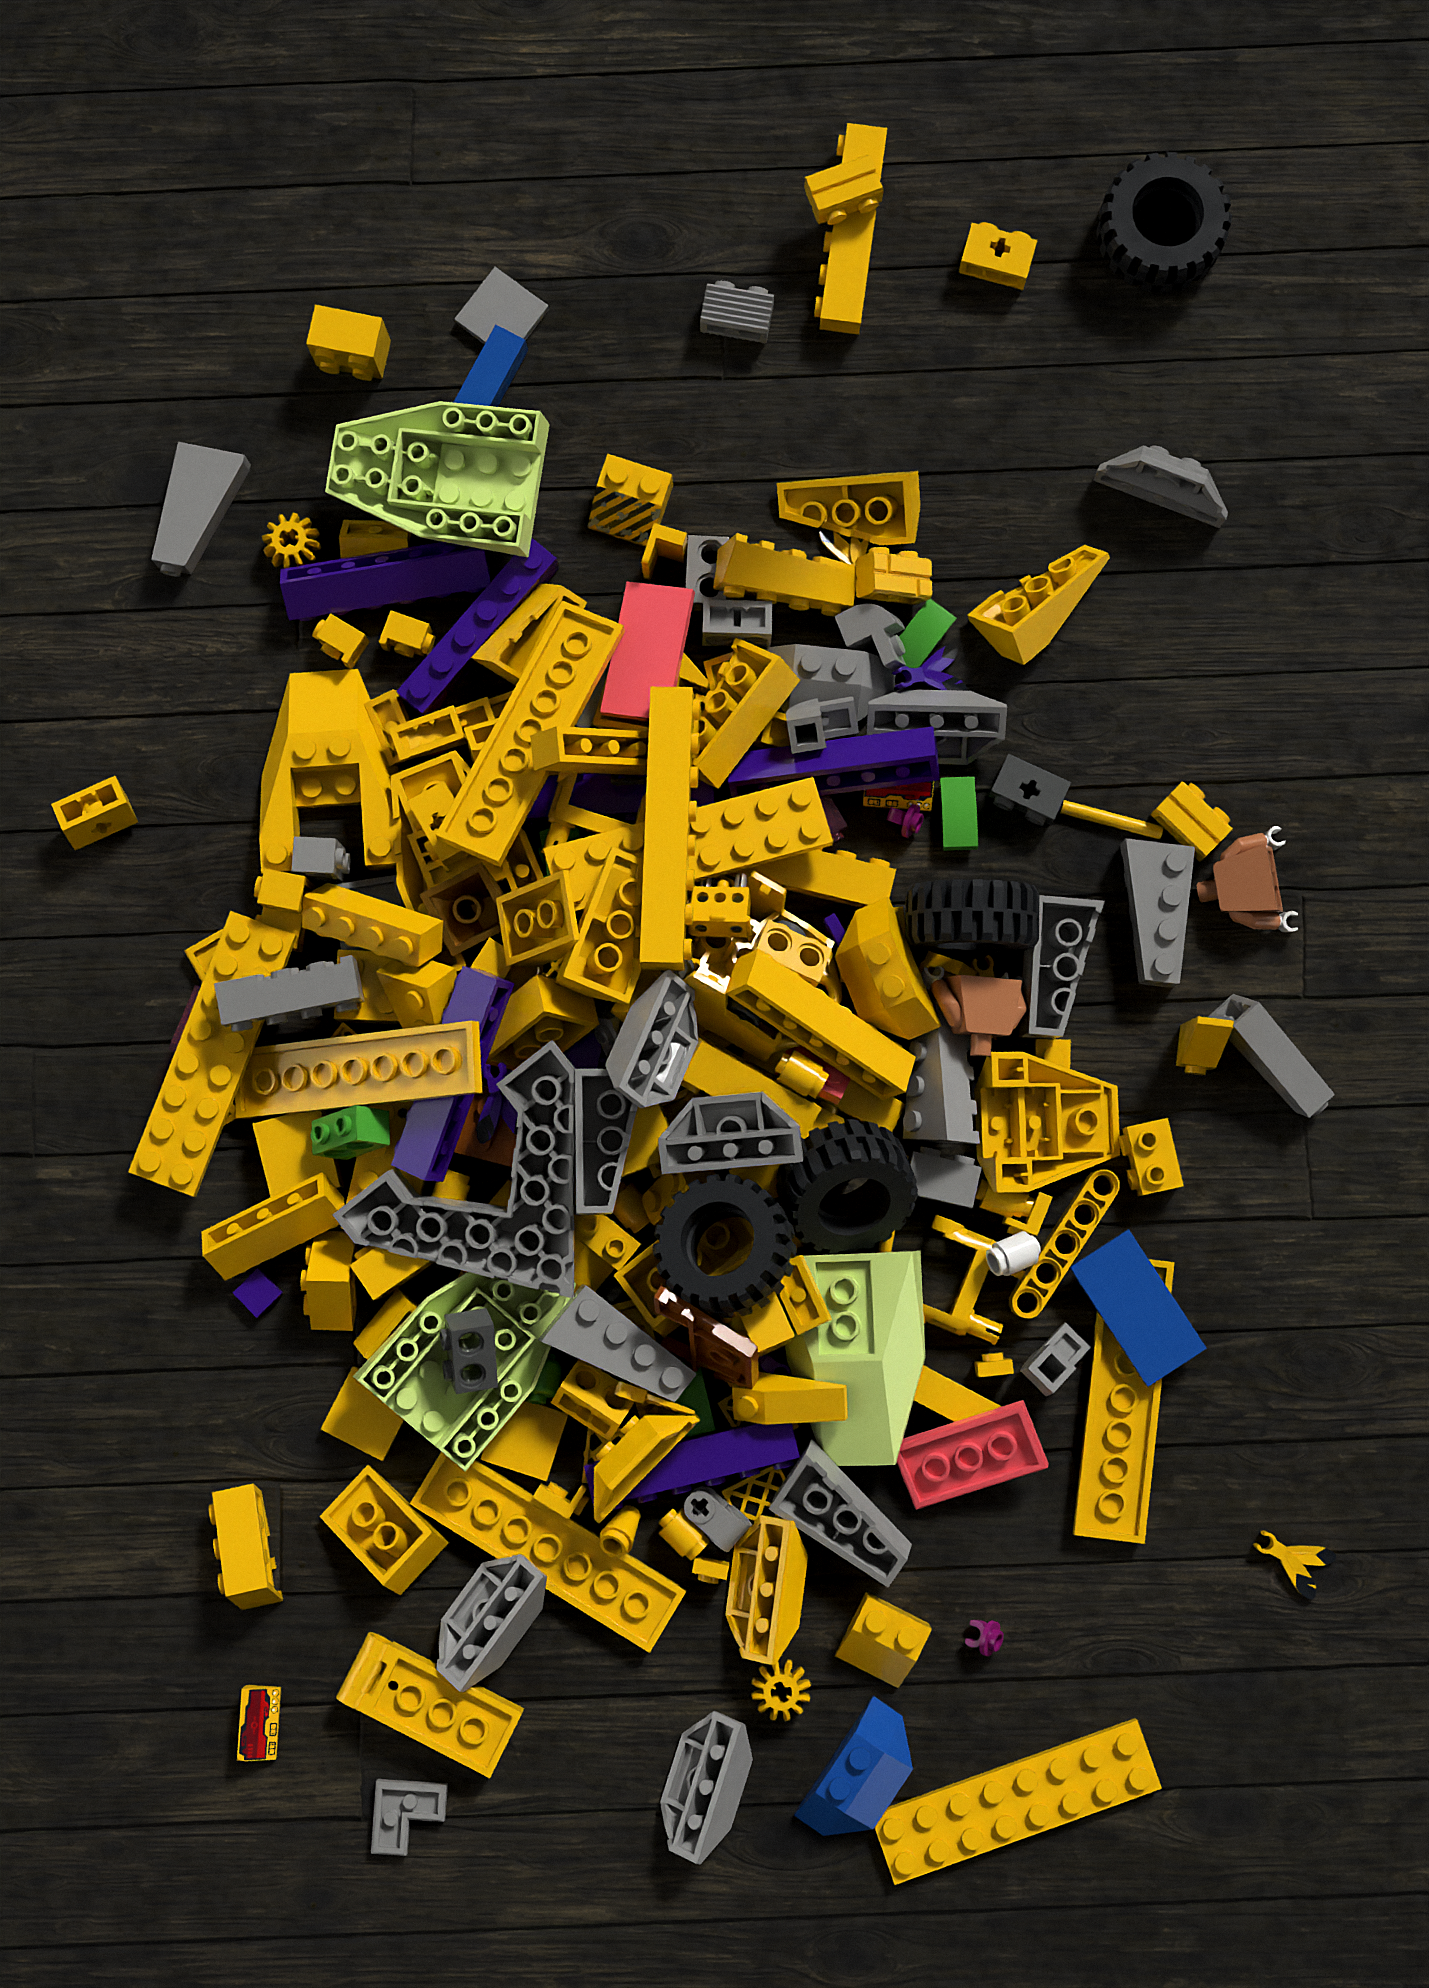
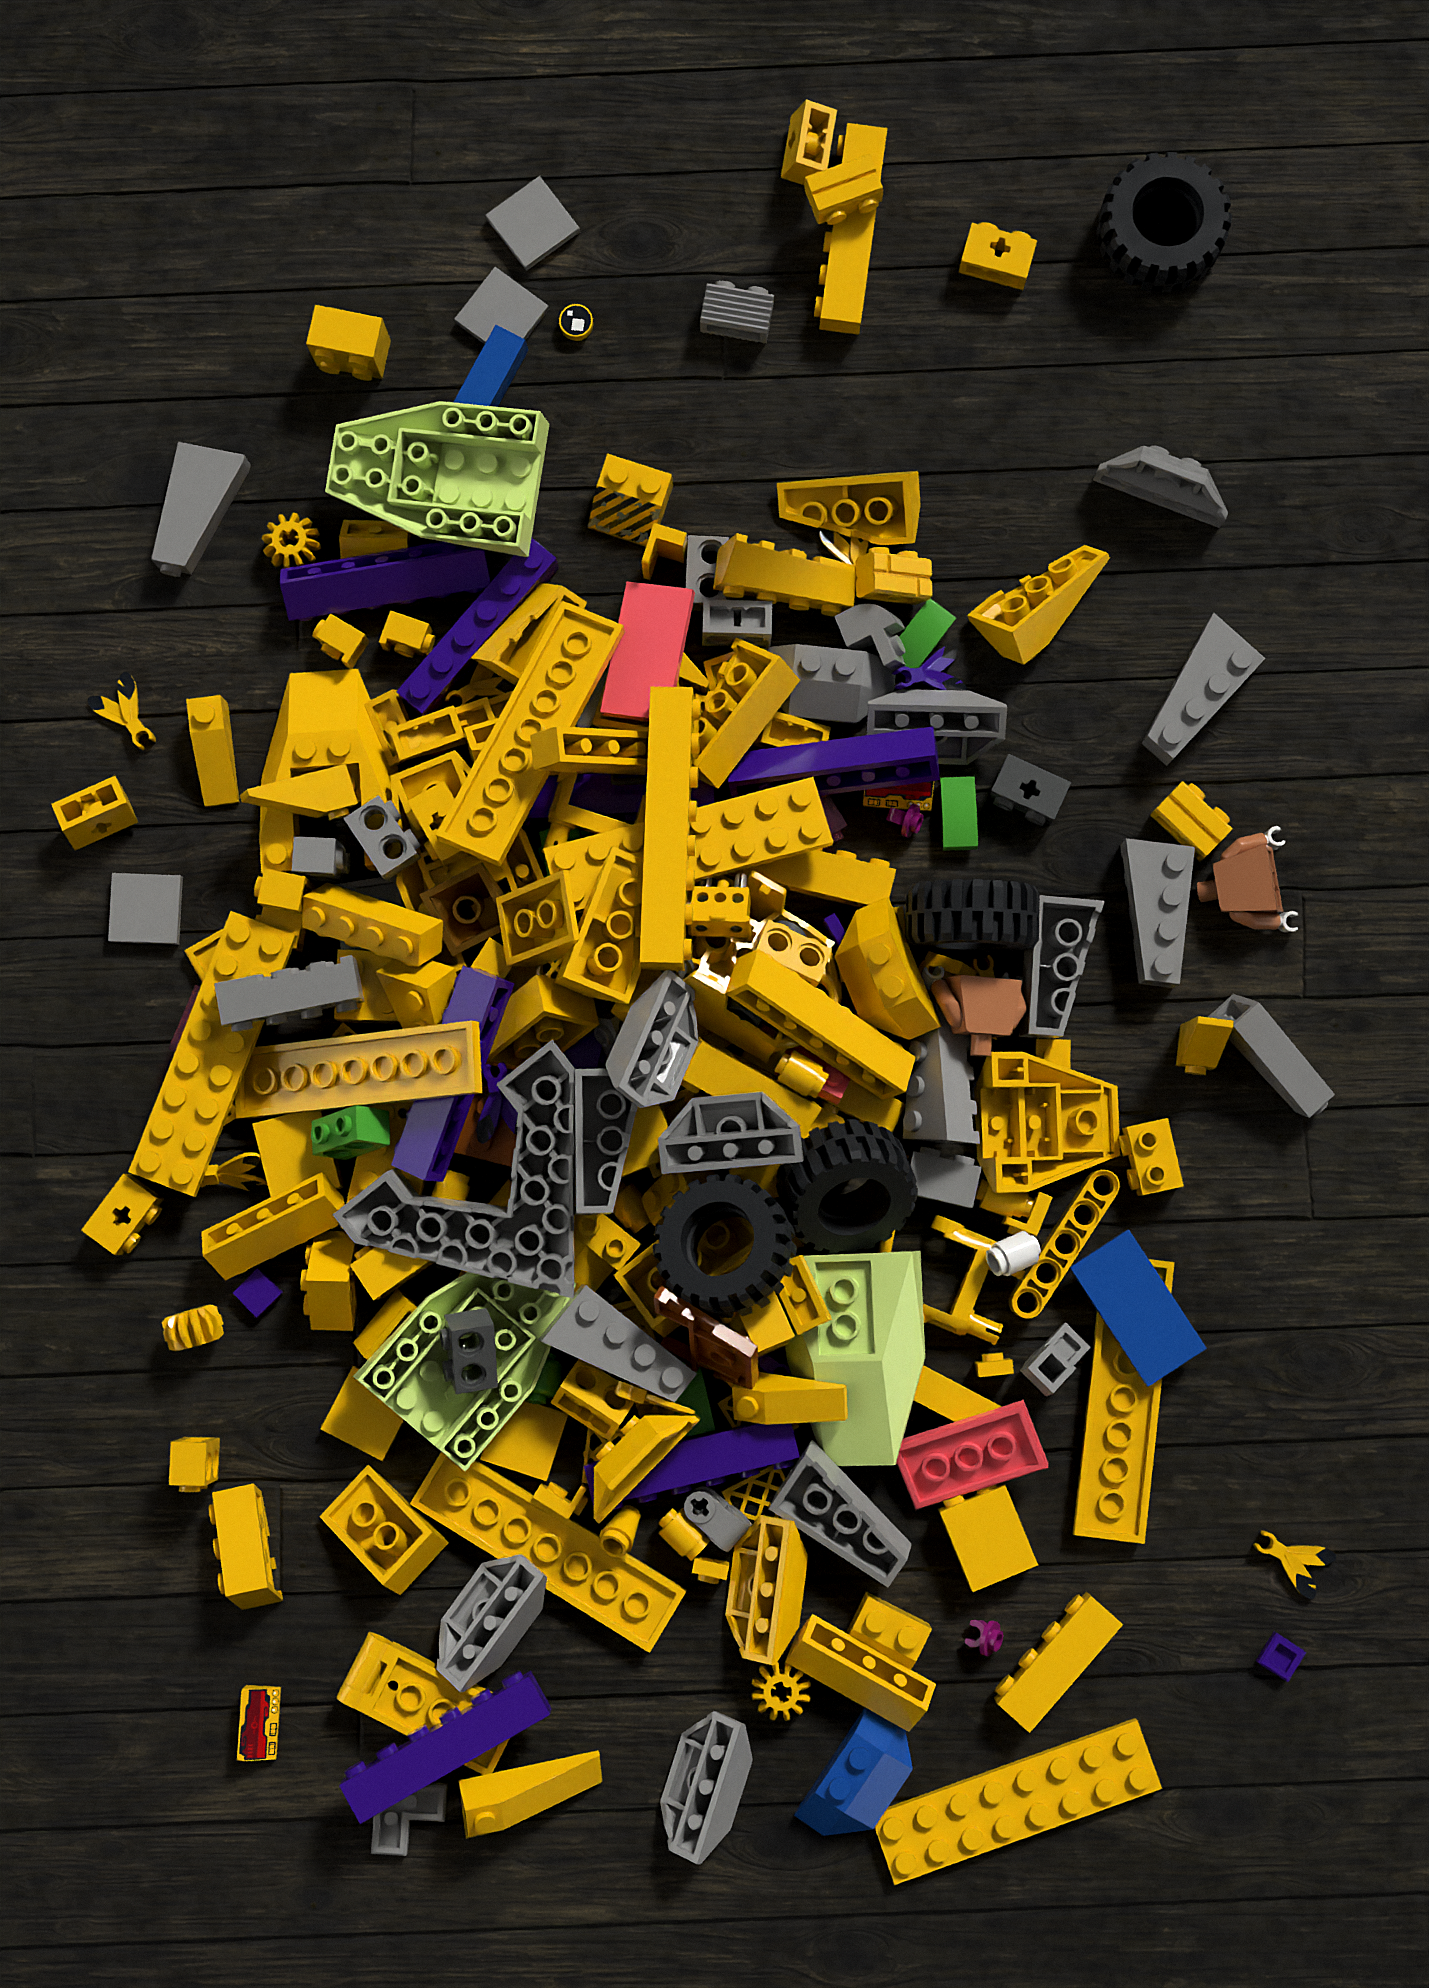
light grey brick [786,696,859,754] -> none
yellow bar [1060,800,1164,840] -> none
none -> yellow brick [81,1174,164,1255]
none -> yellow piece [88,672,156,750]
none -> light grey tile [108,873,183,945]
none -> yellow gear [162,1304,224,1351]
none -> yellow brick [169,1437,220,1492]
none -> yellow slope [186,695,240,807]
none -> yellow piece [200,1152,269,1193]
none -> yellow slope [240,764,358,821]
none -> dark purple brick [339,1671,552,1824]
none -> light grey brick [343,795,421,881]
none -> yellow piece [445,663,515,708]
none -> yellow wedge [458,1750,602,1839]
none -> light grey tile [486,176,580,271]
none -> tile [559,304,593,341]
none -> yellow brick [781,99,837,185]
none -> yellow brick [785,1614,936,1732]
none -> yellow brick [938,1483,1038,1592]
none -> yellow brick [994,1592,1123,1733]
none -> light grey wedge [1142,613,1265,766]
none -> dark purple tile [1256,1631,1306,1682]

